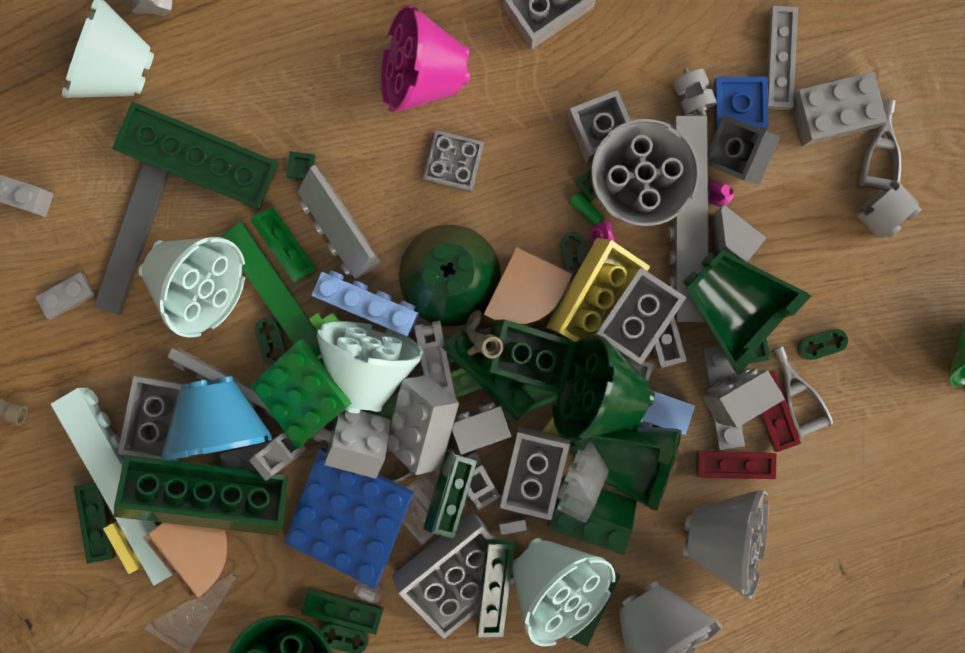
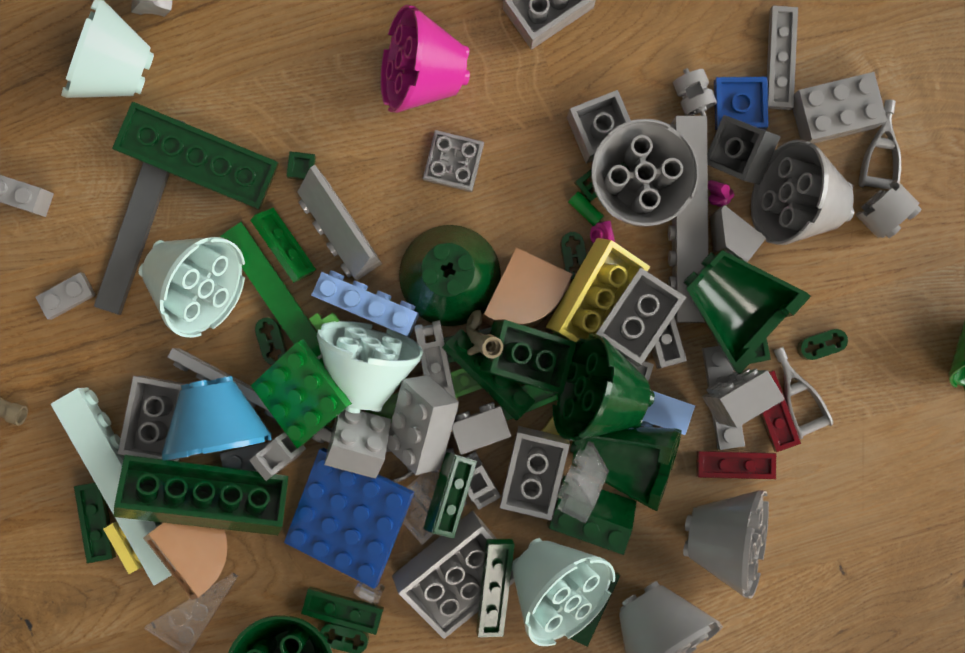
light grey tile [499,516,527,535] -> none
none -> light grey cone [751,140,854,245]

